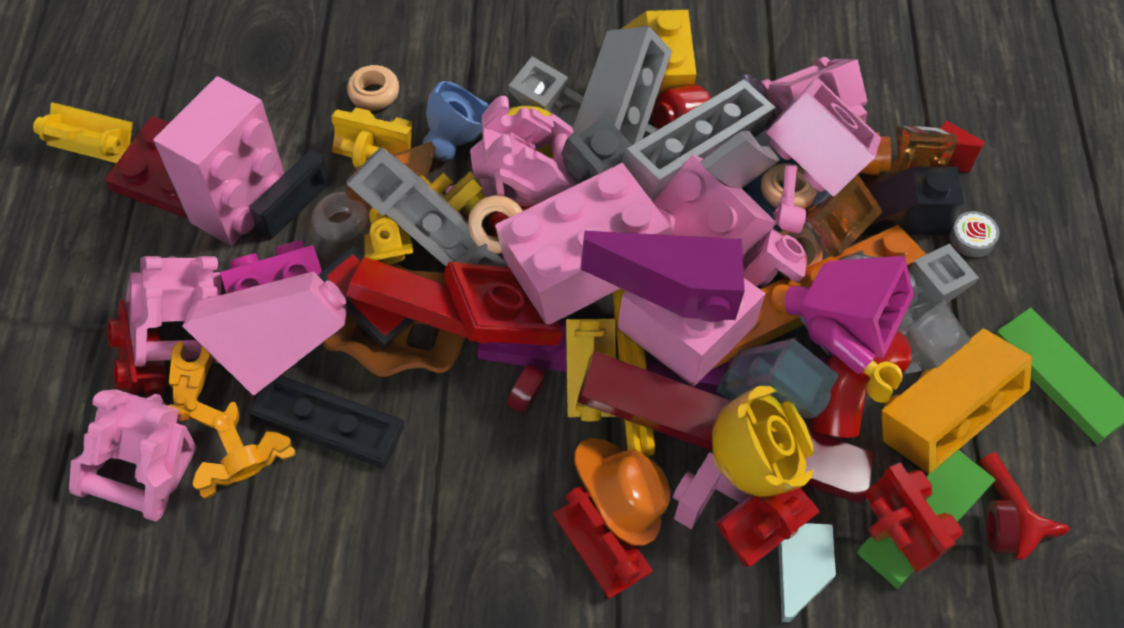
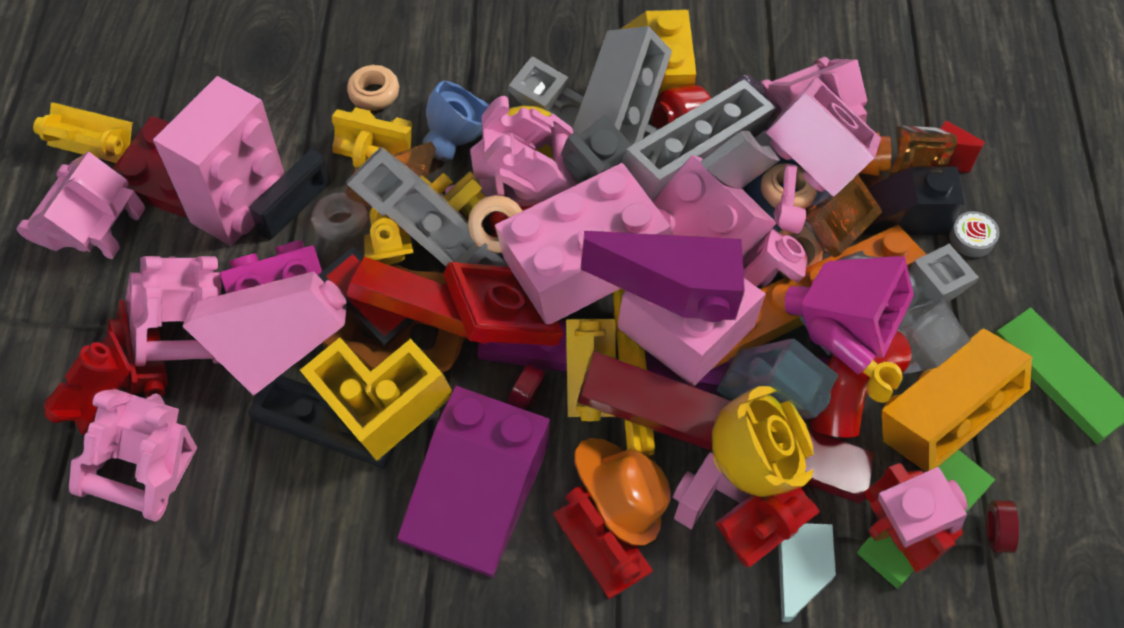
light orange piece [168,341,295,499] -> none
red piece [979,452,1070,560] -> none
none -> bright pink piece [16,152,145,259]
none -> red hinge [44,332,132,434]
none -> yellow brick [300,338,453,461]
none -> magenta slope [397,386,550,578]
none -> bright pink bracket [878,467,968,547]

